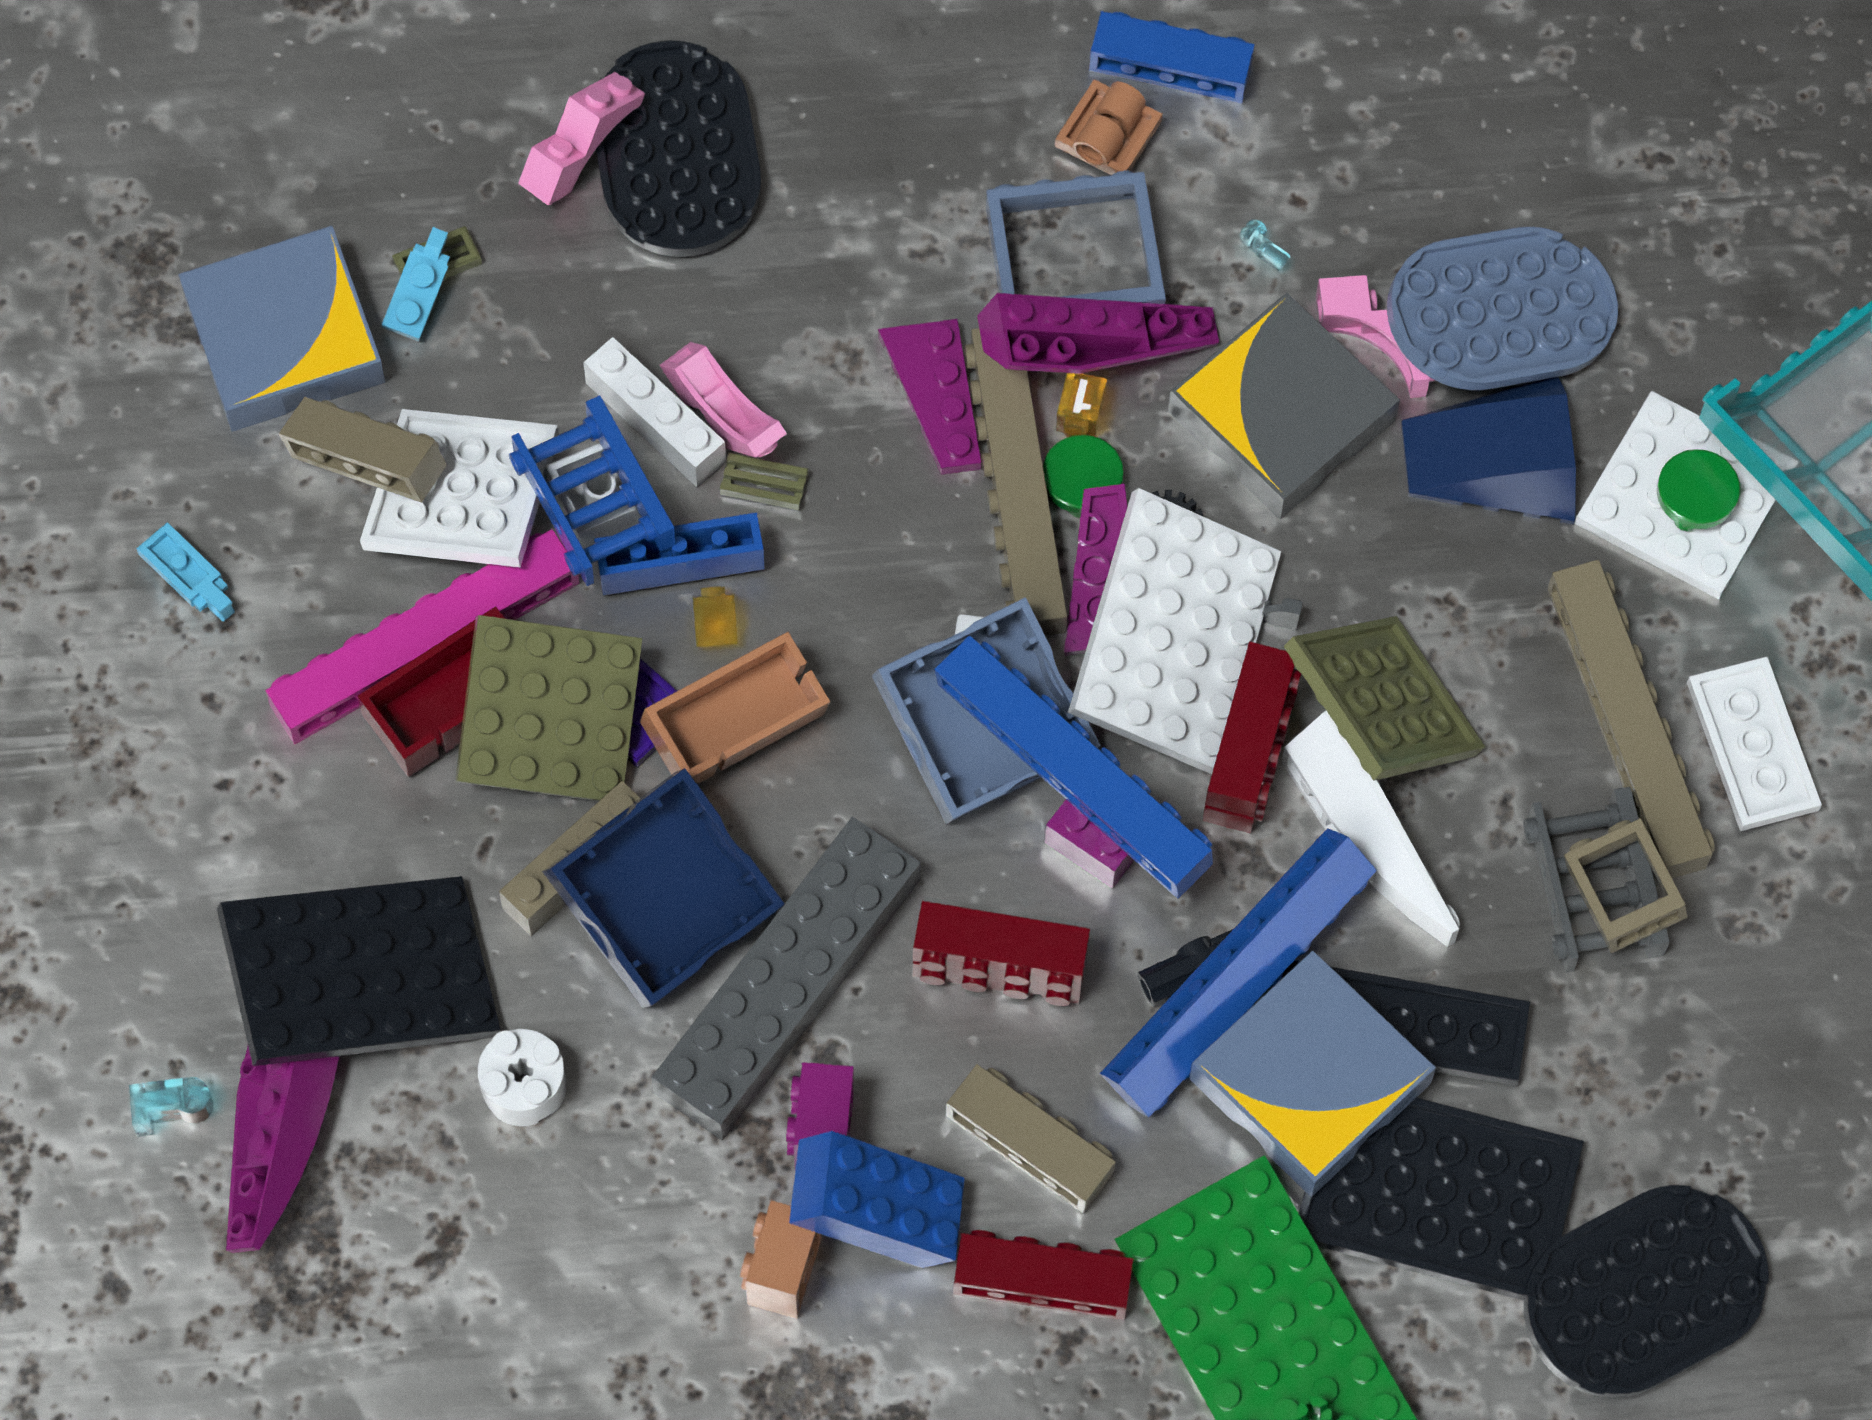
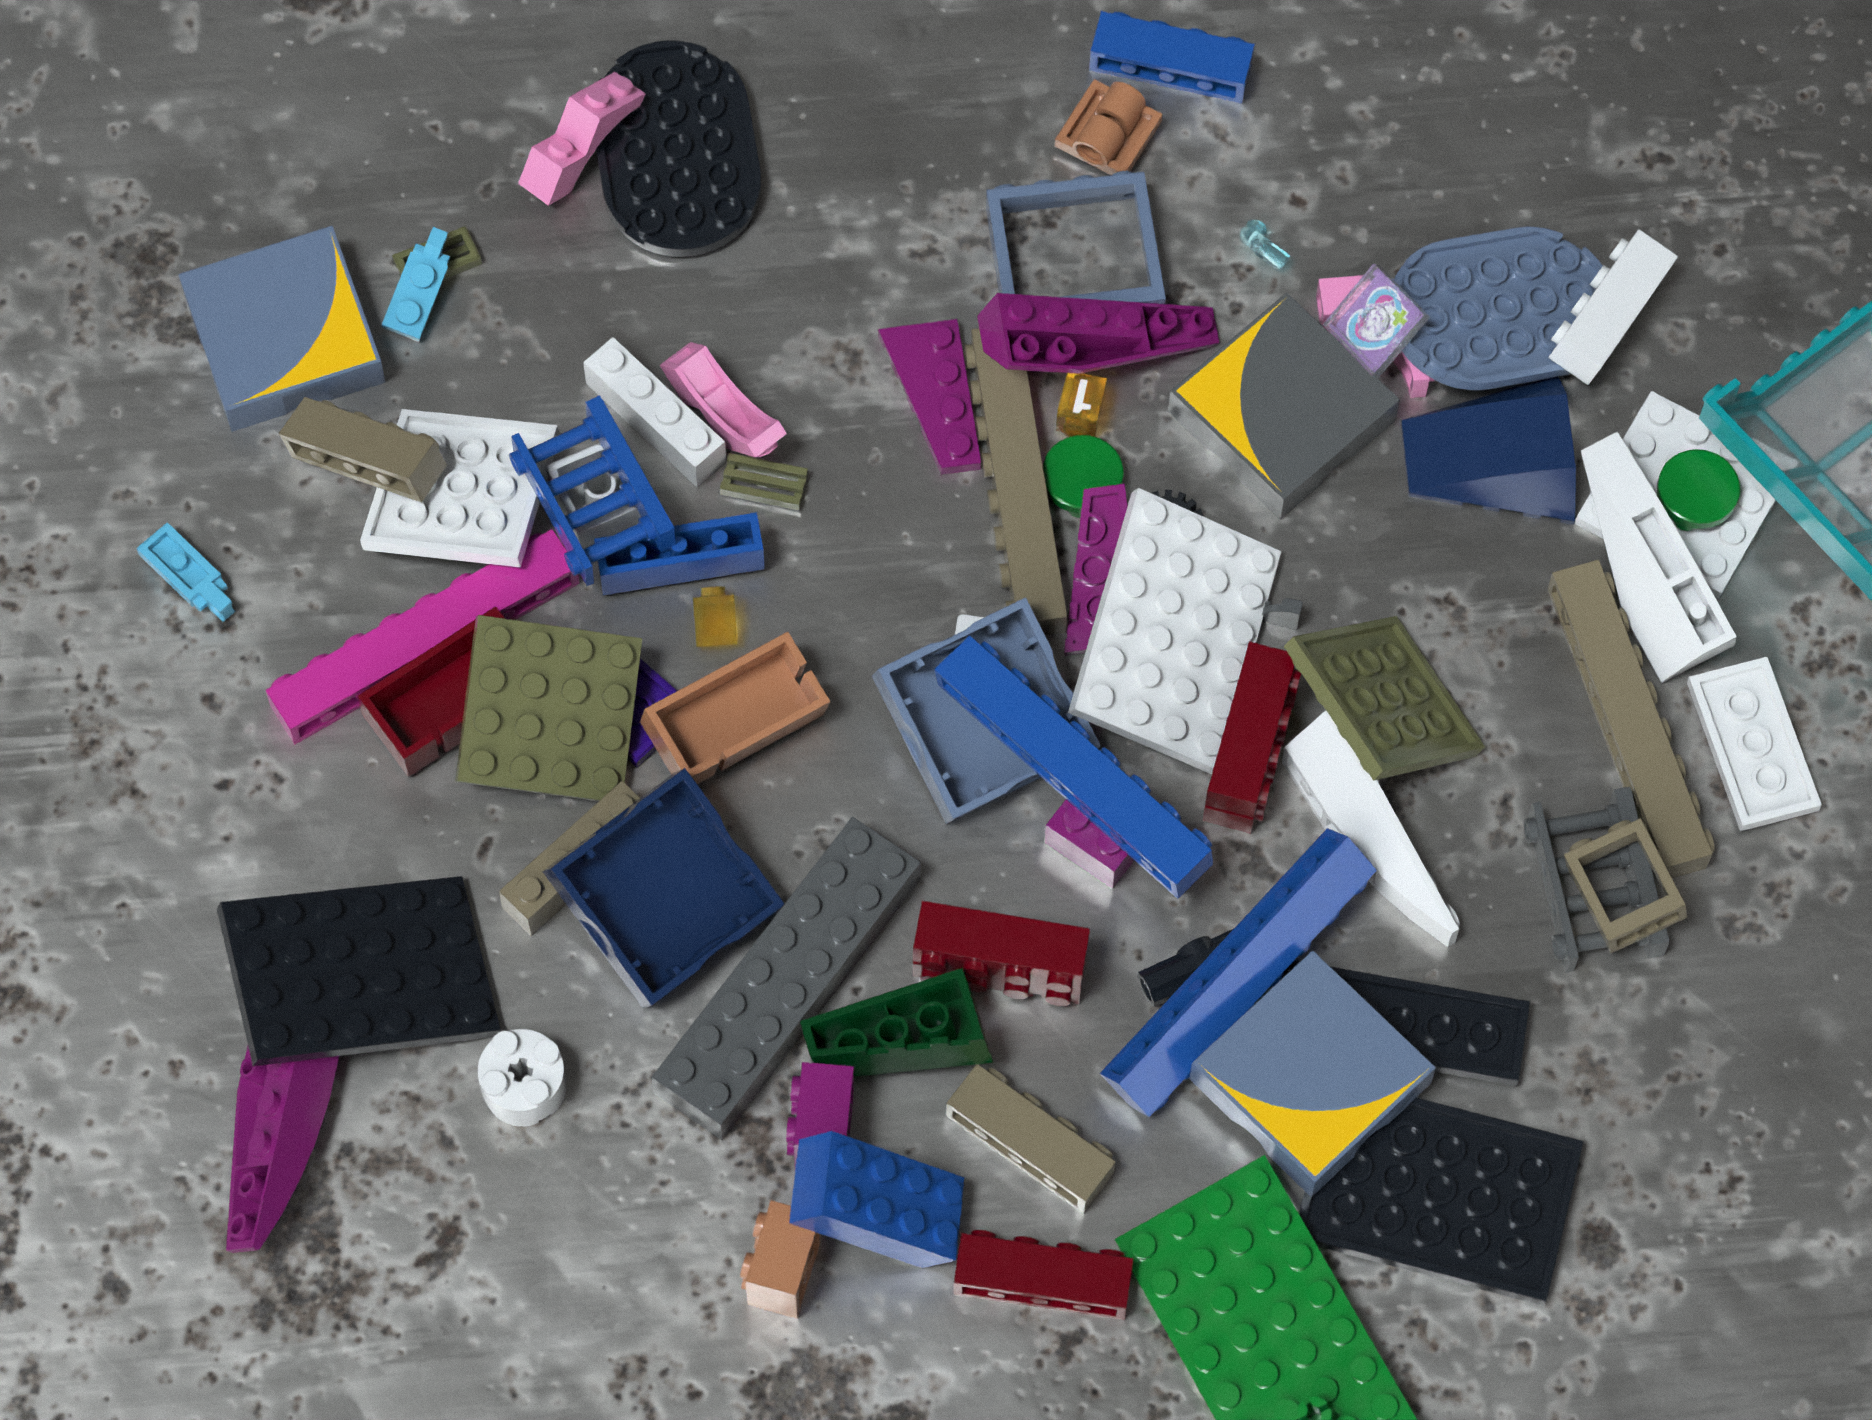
clear light blue leg [129,1077,214,1137] -> none
black plate [1523,1185,1769,1398] -> none
none -> dark green wedge [800,968,994,1077]
none -> clear tile [1323,264,1430,378]
none -> white brick [1548,229,1678,385]
none -> white wedge [1581,432,1737,684]

